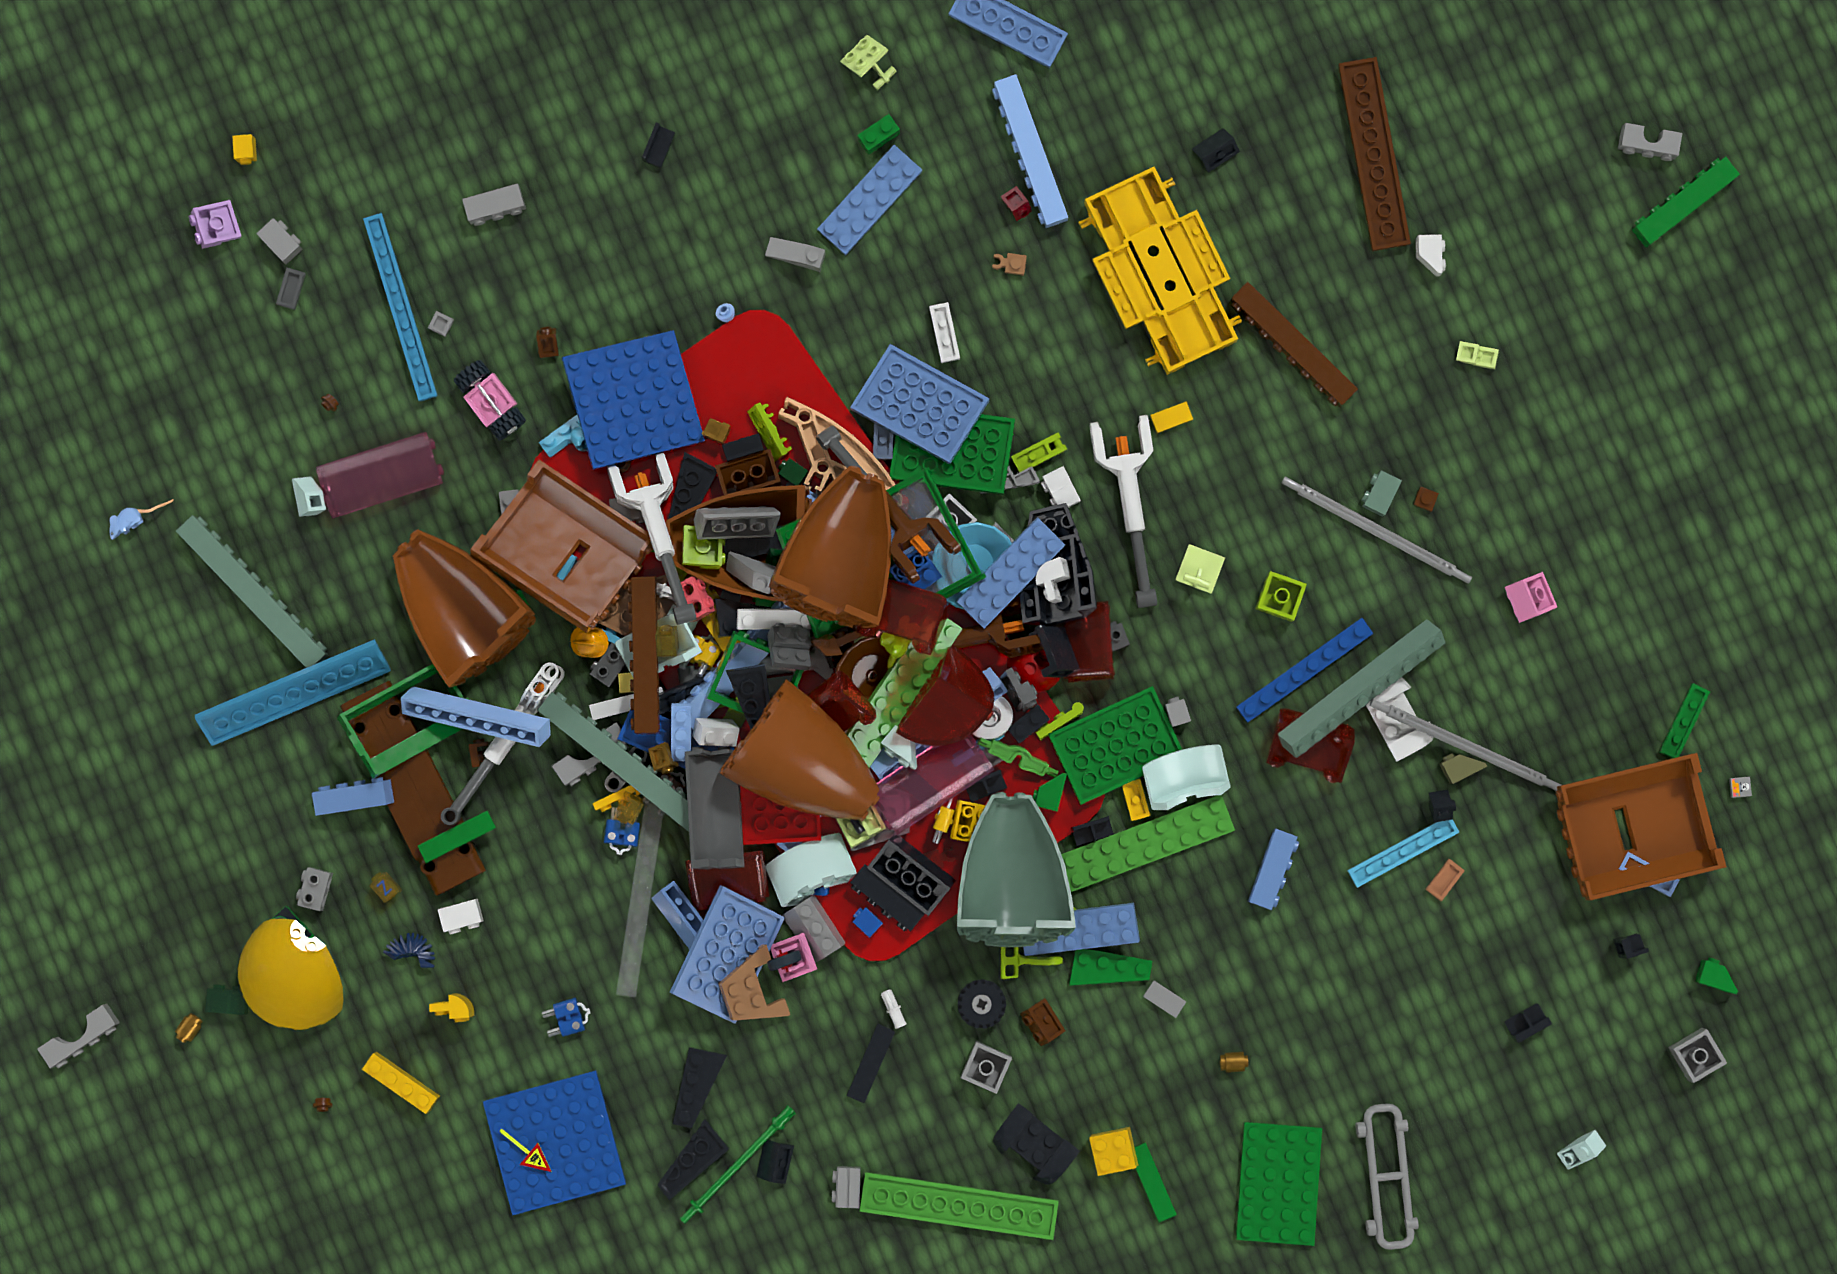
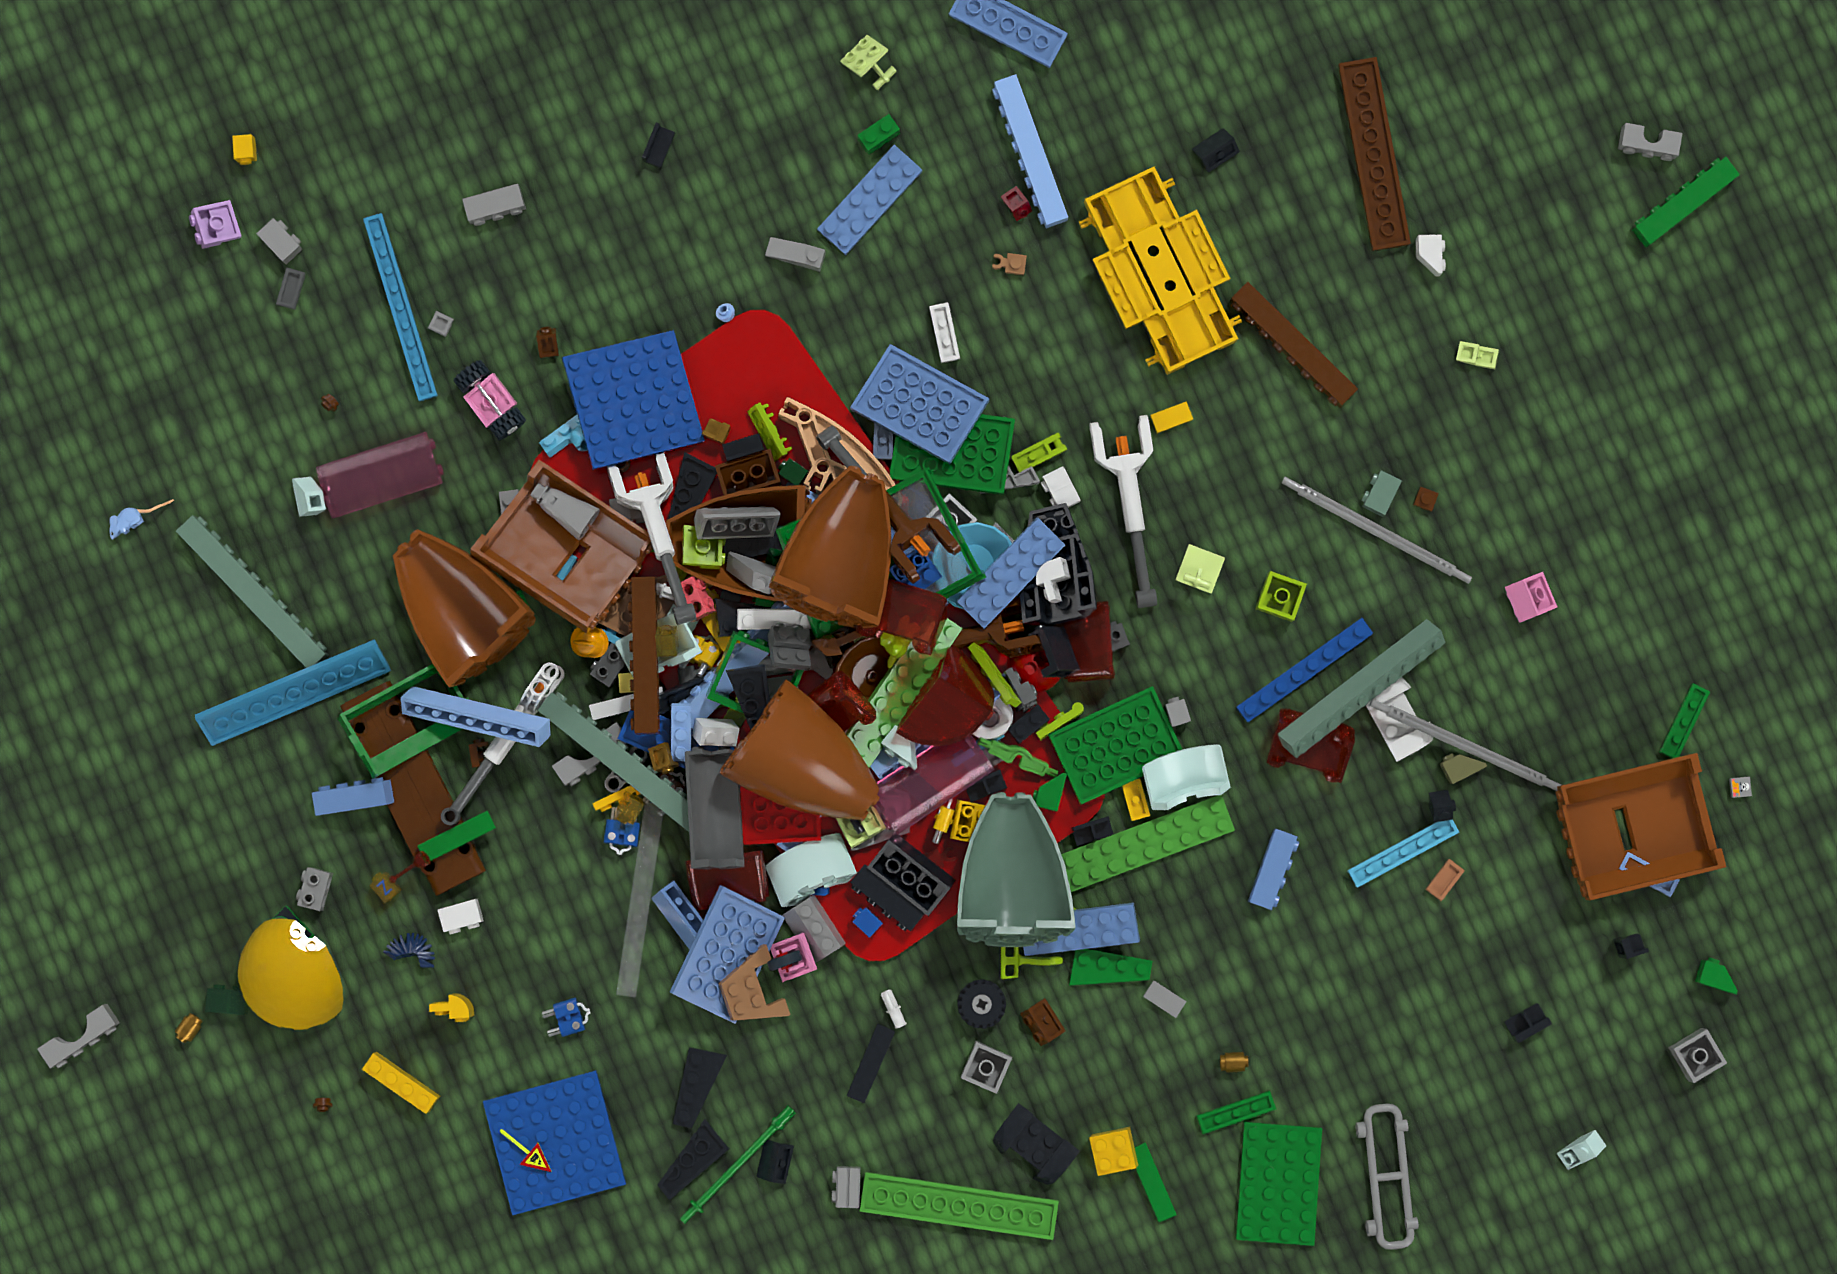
none -> clear red hinge [389,851,430,883]
none -> light grey piece [530,483,600,540]
none -> lime plate [968,642,1022,707]
none -> green tile [1196,1090,1276,1134]

